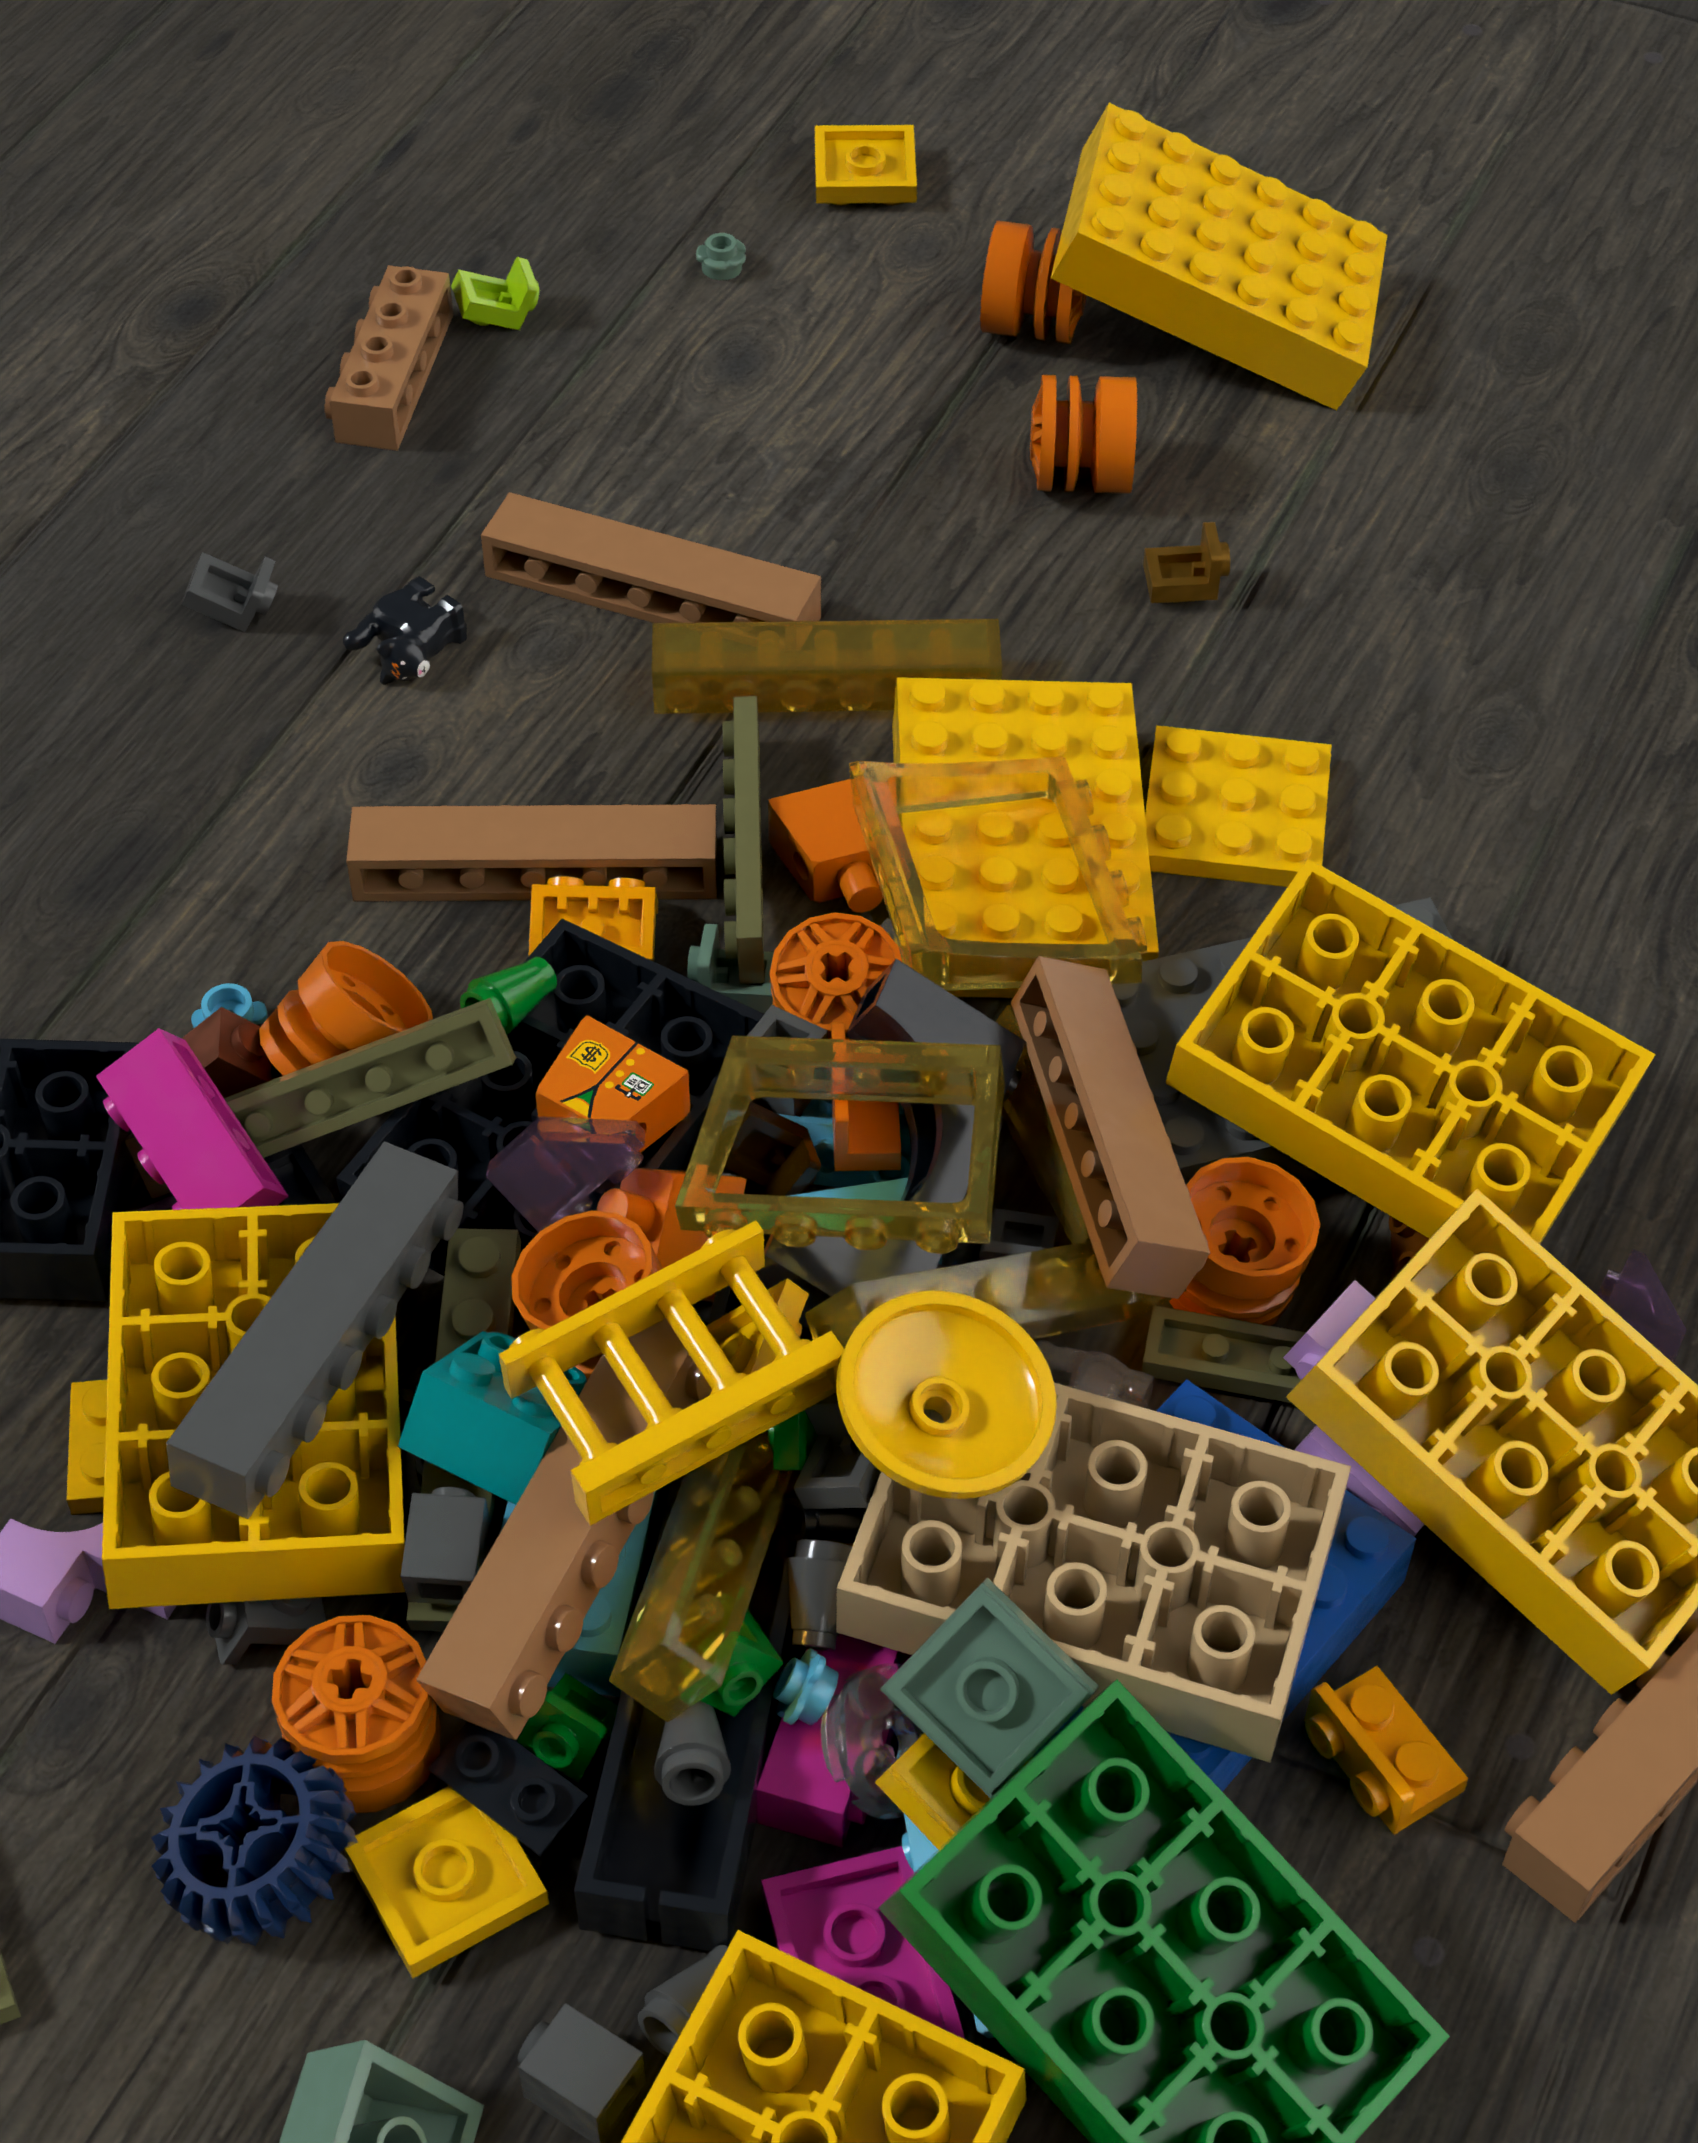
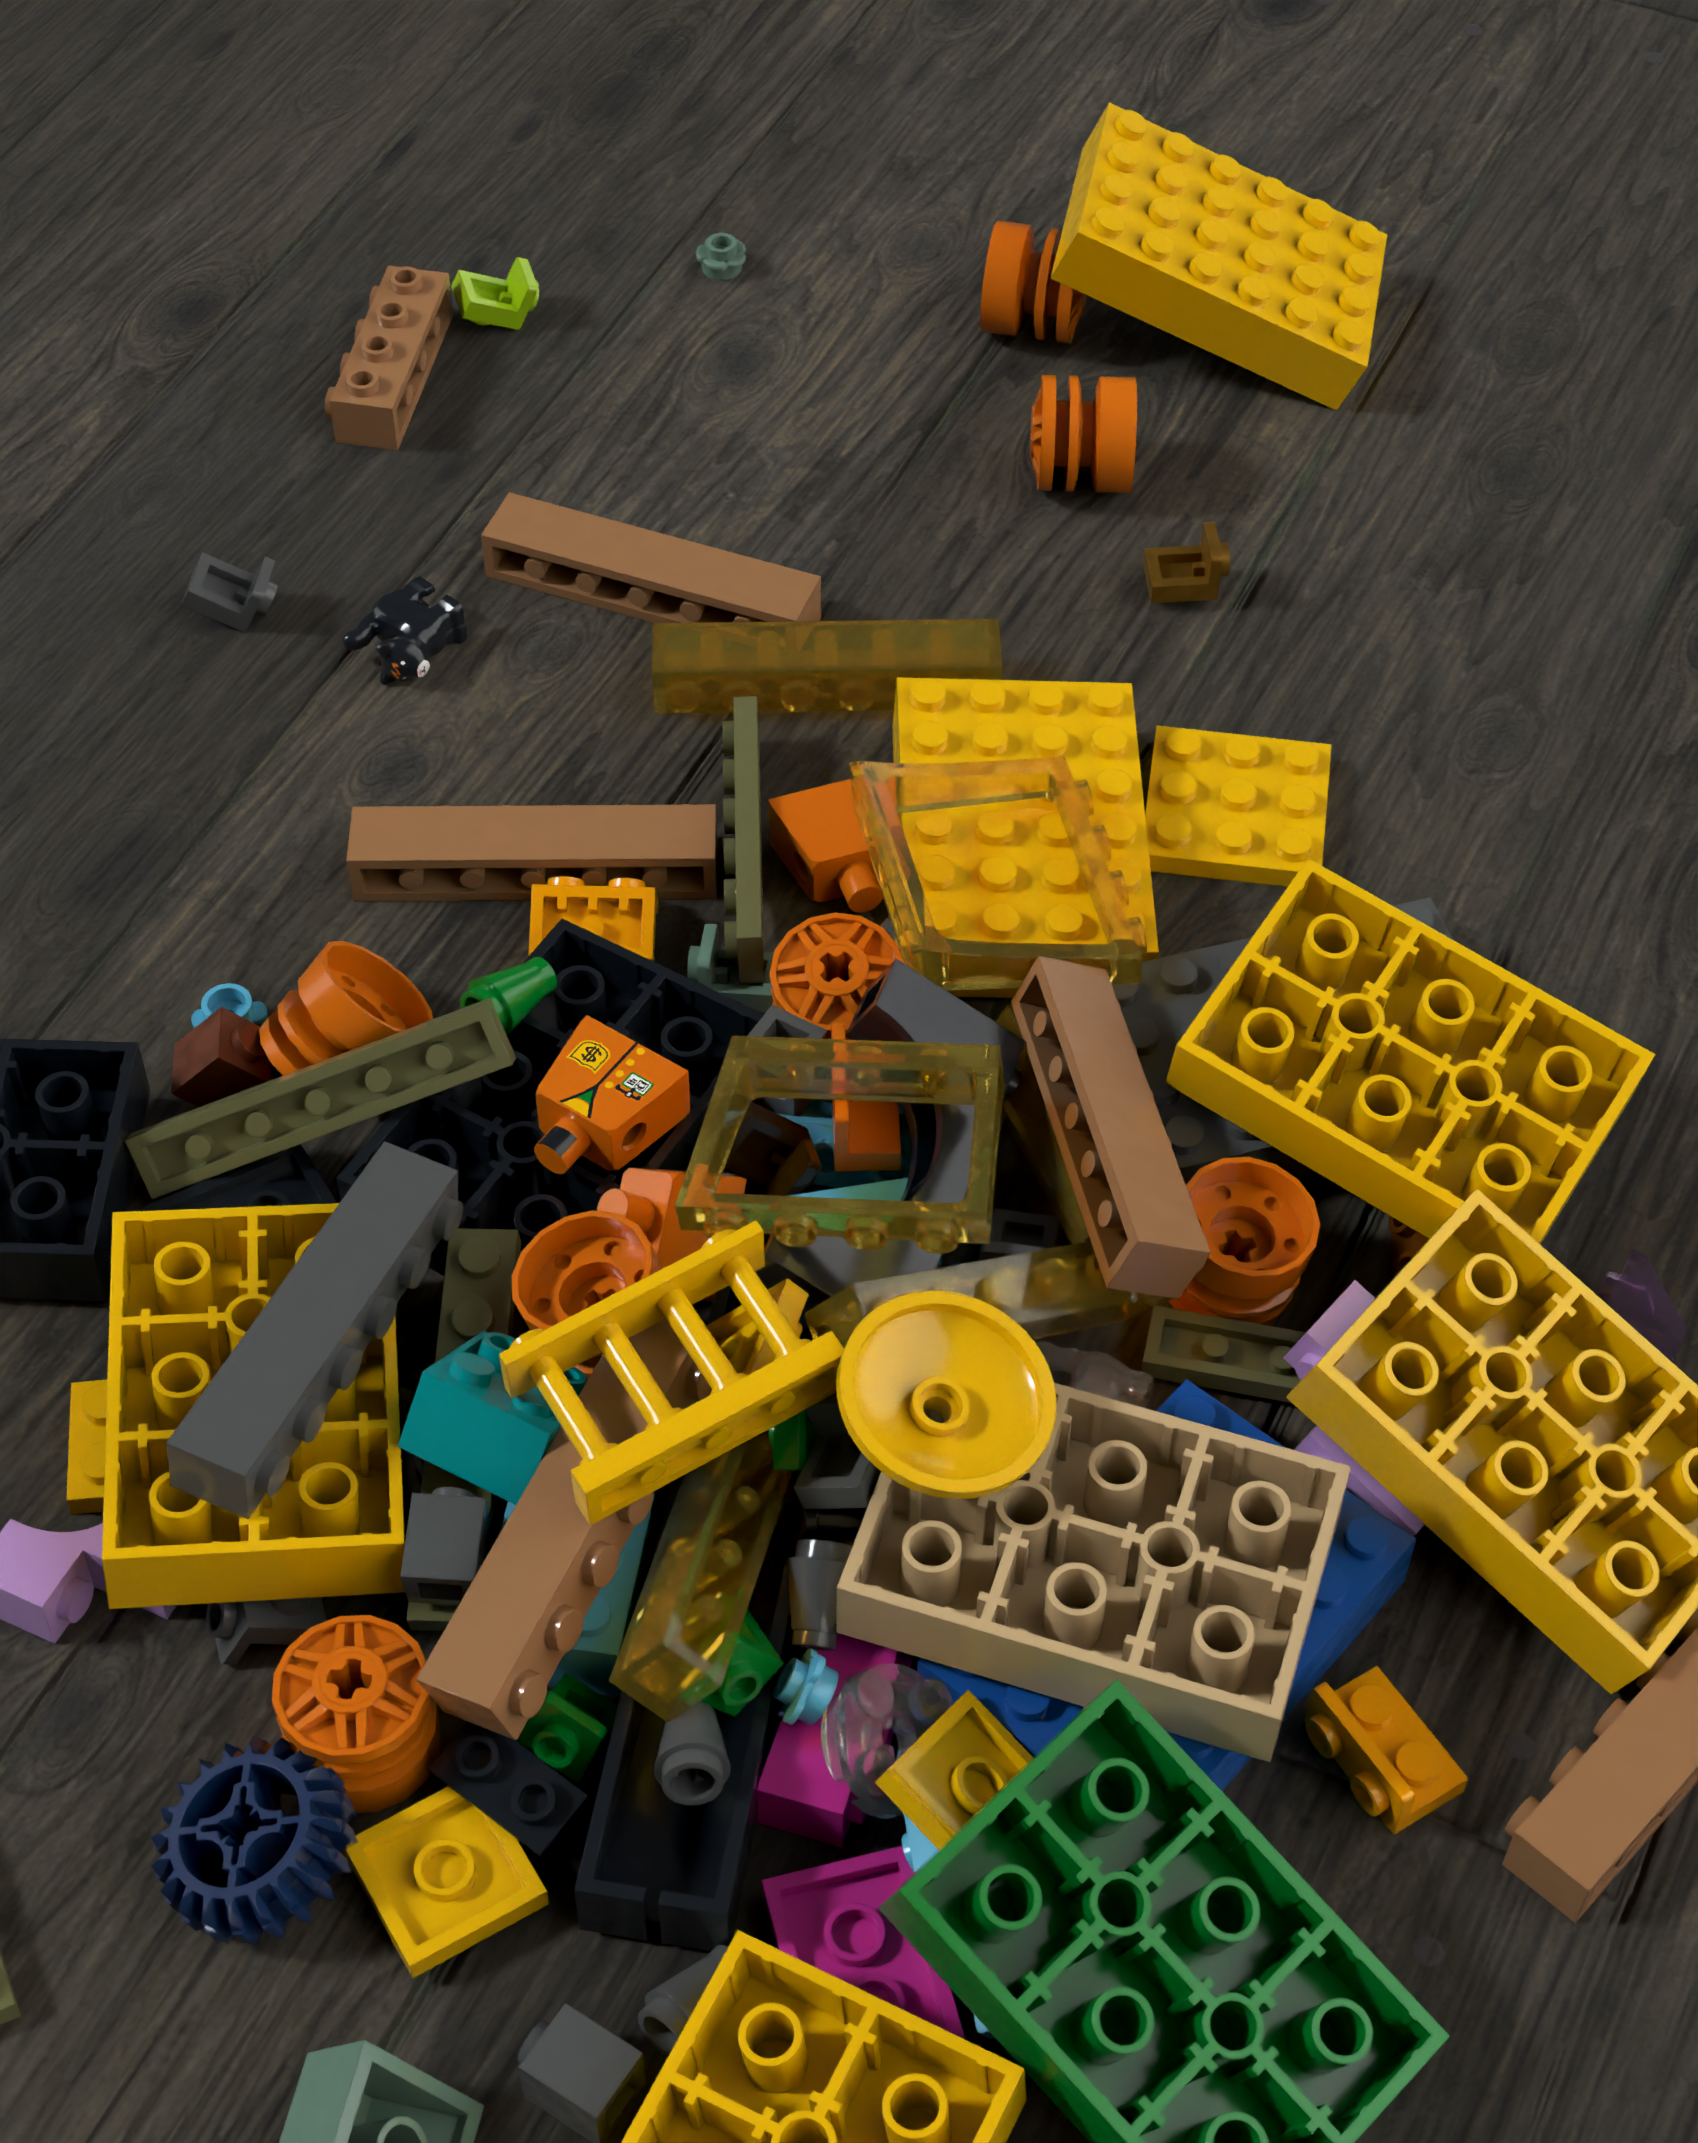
dark pink brick [96,1028,289,1210] -> none
clear purple slope [486,1116,645,1232] -> none
yellow plate [815,125,917,205] -> none
sand green tile [880,1577,1099,1798] -> none

